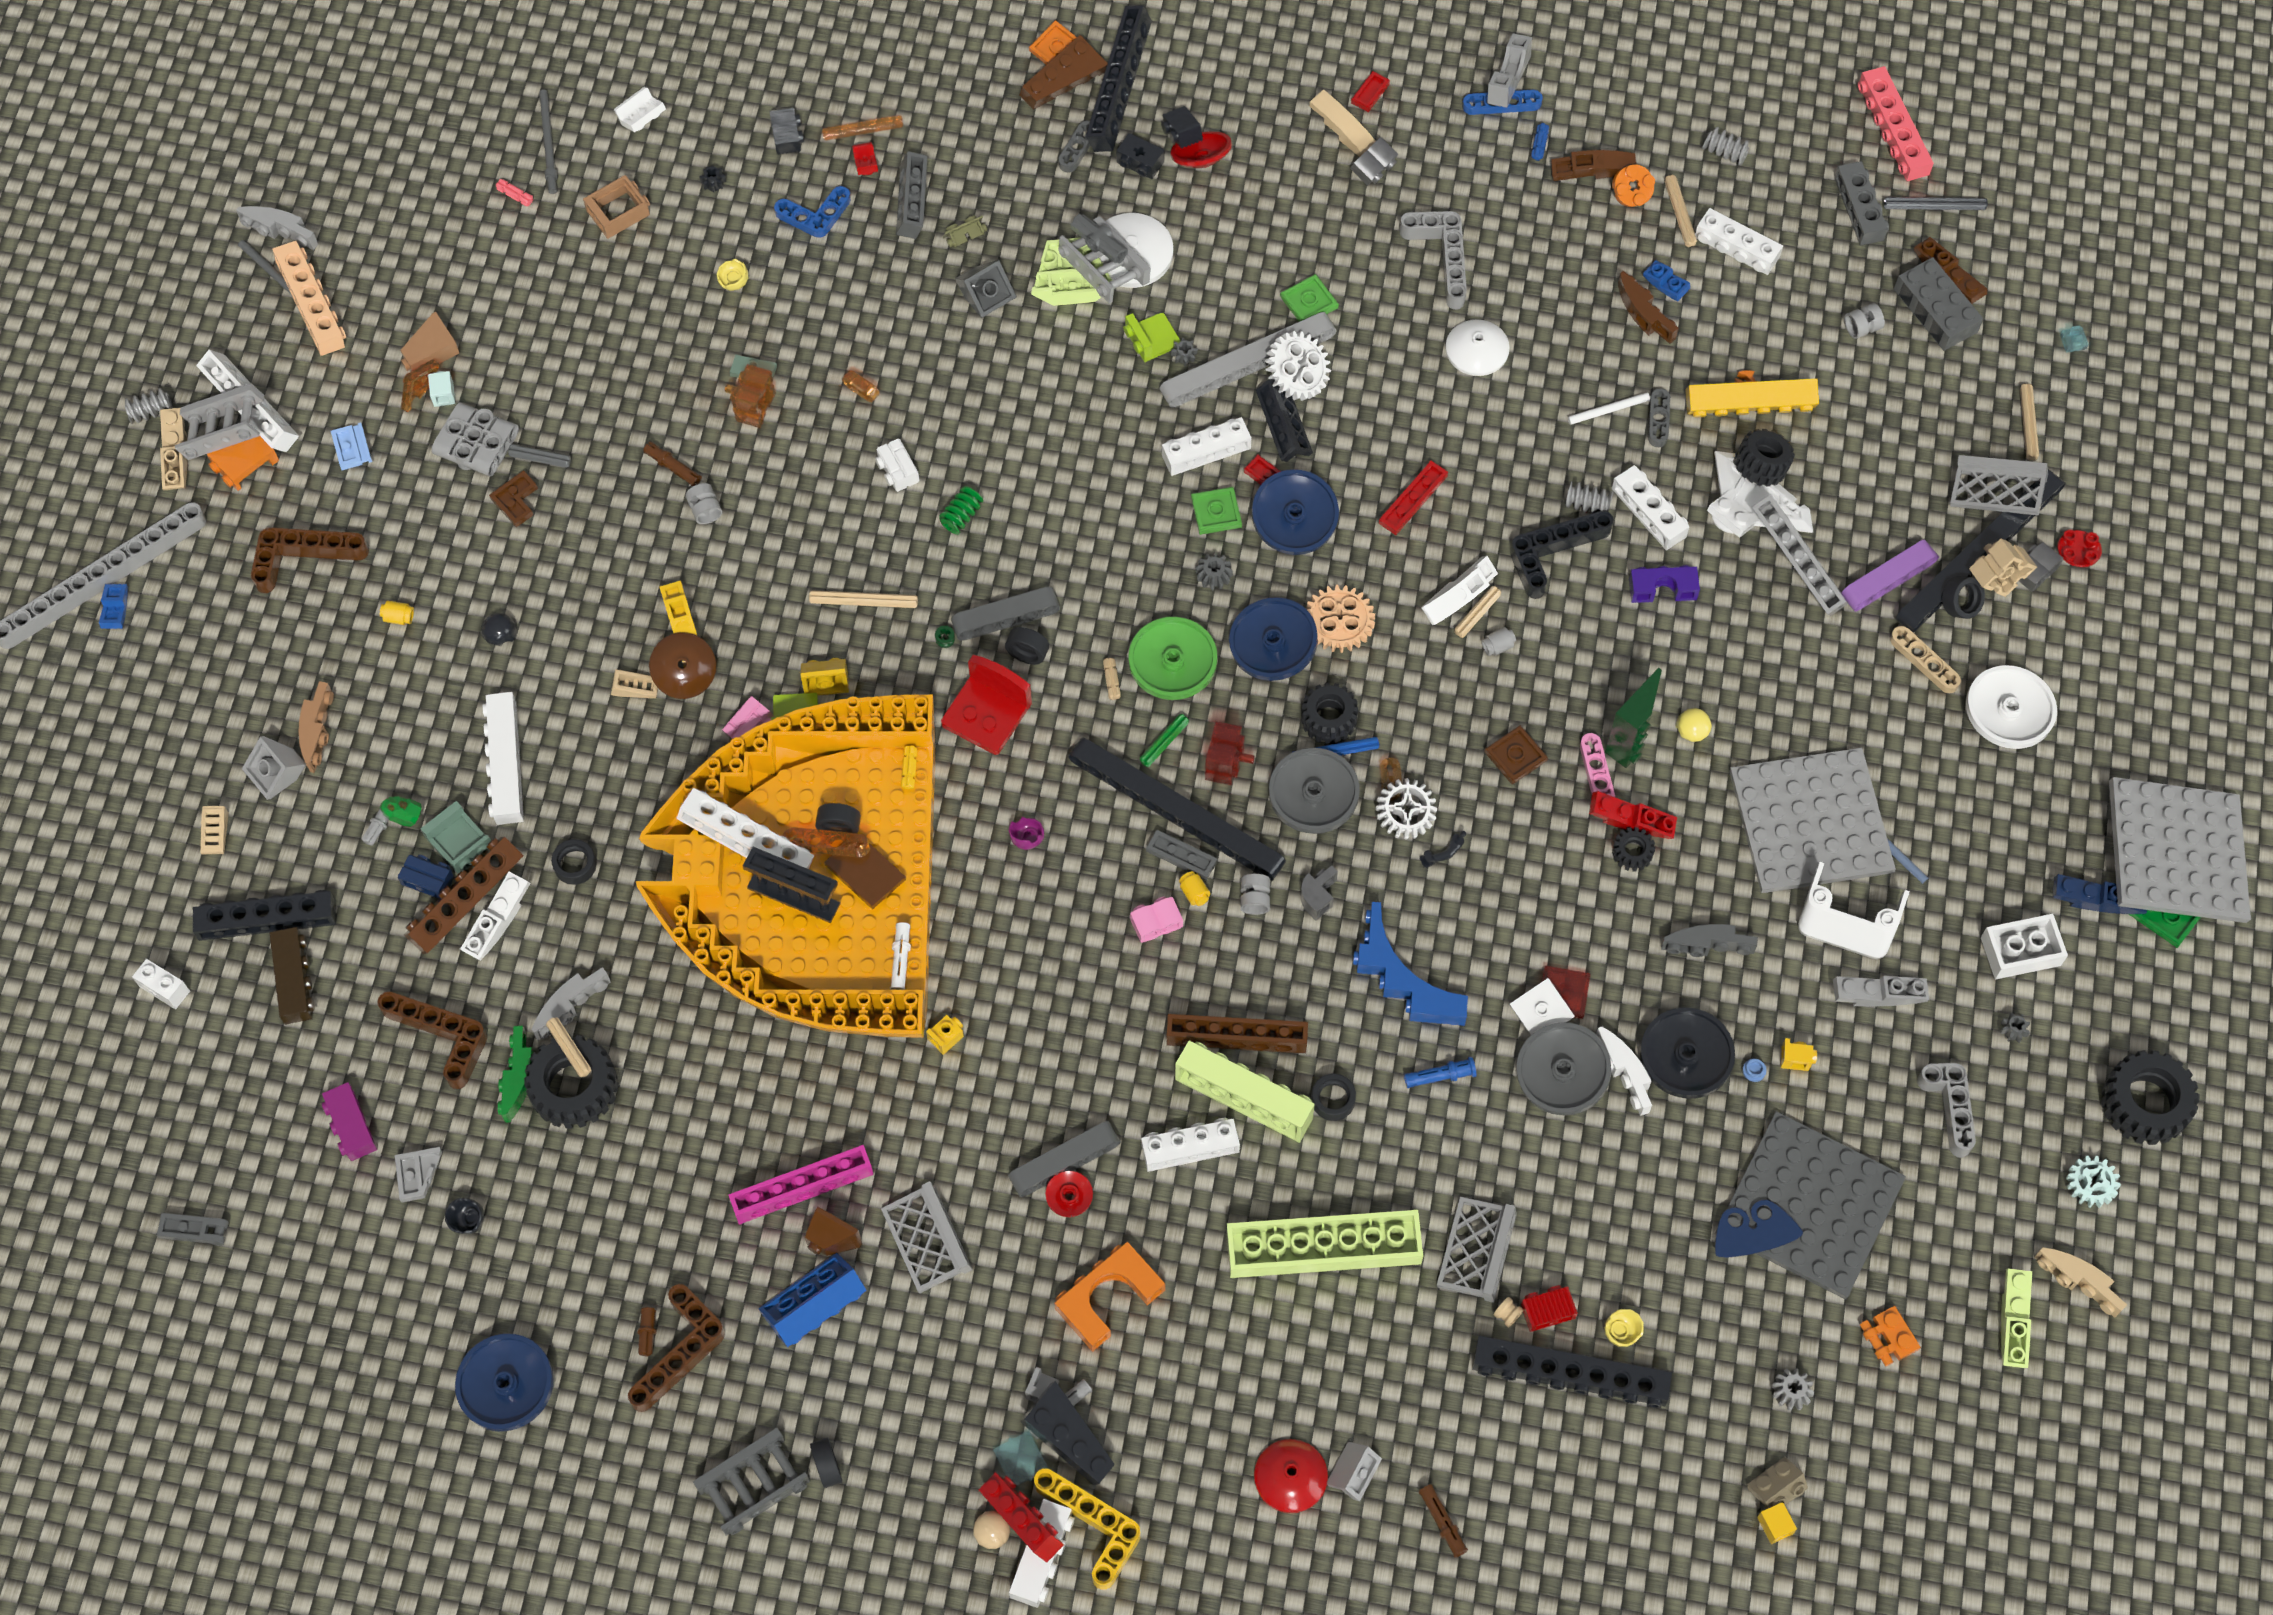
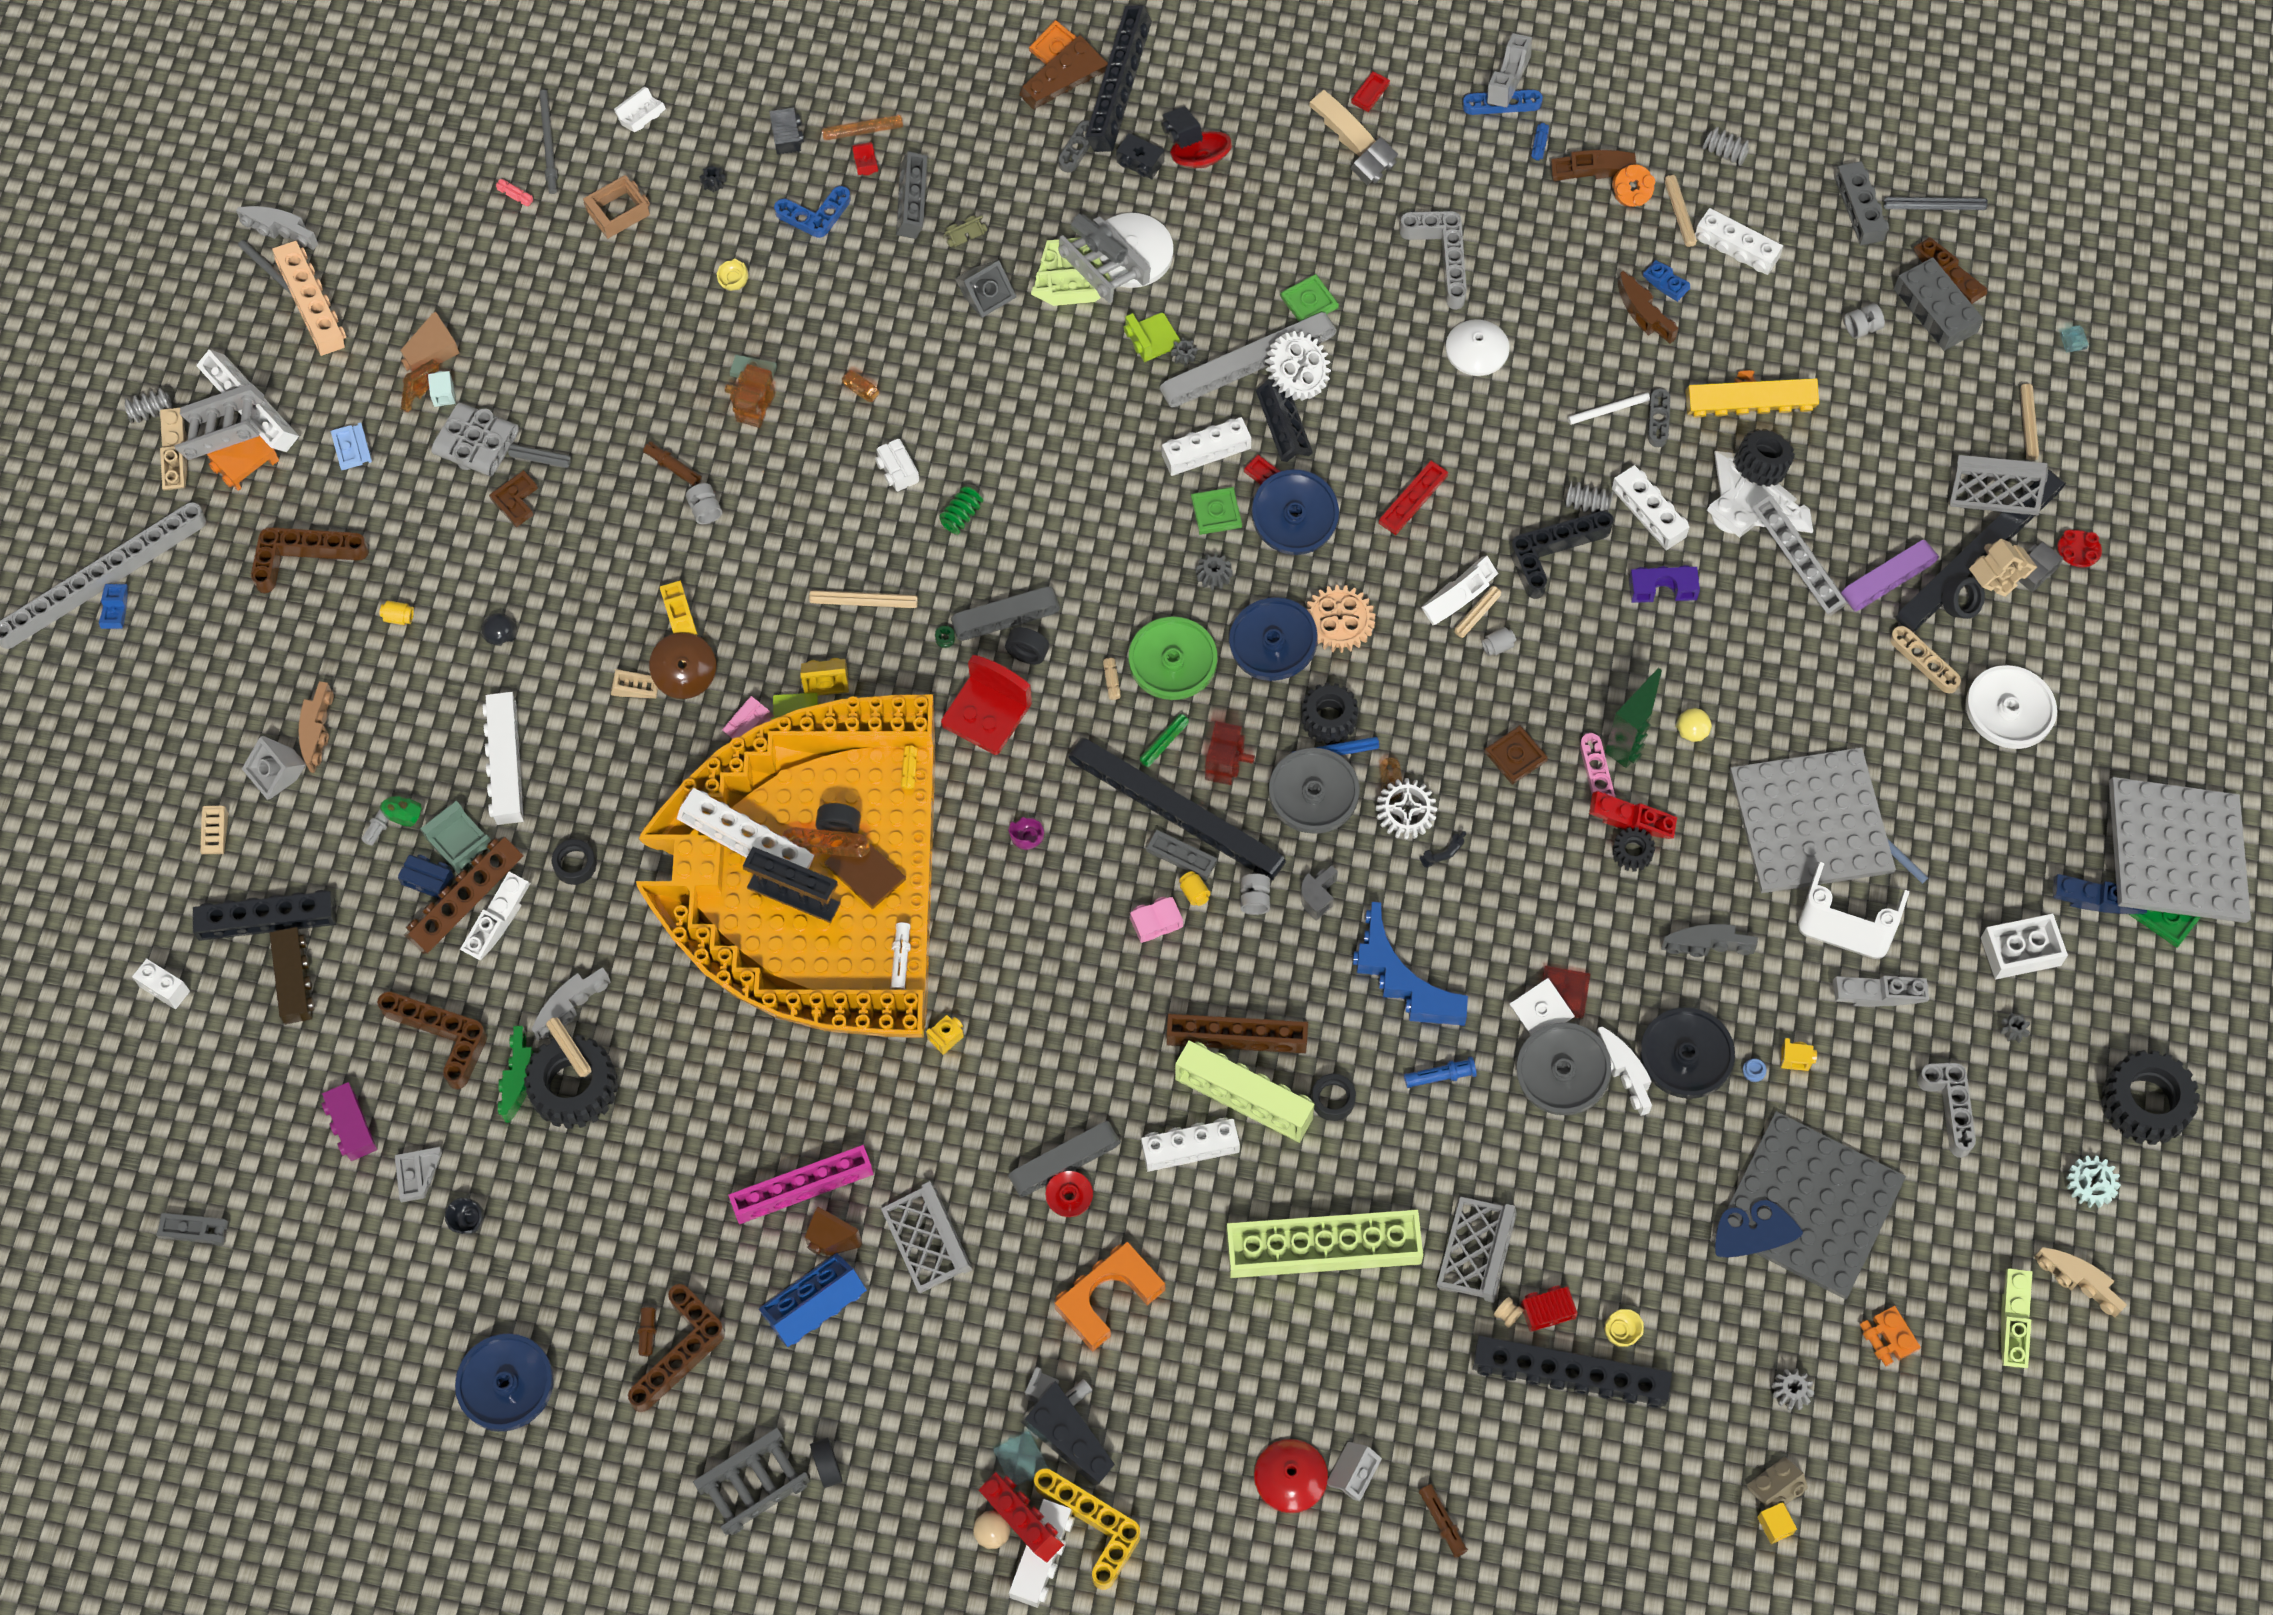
coral brick [1858,66,1934,182] -> none

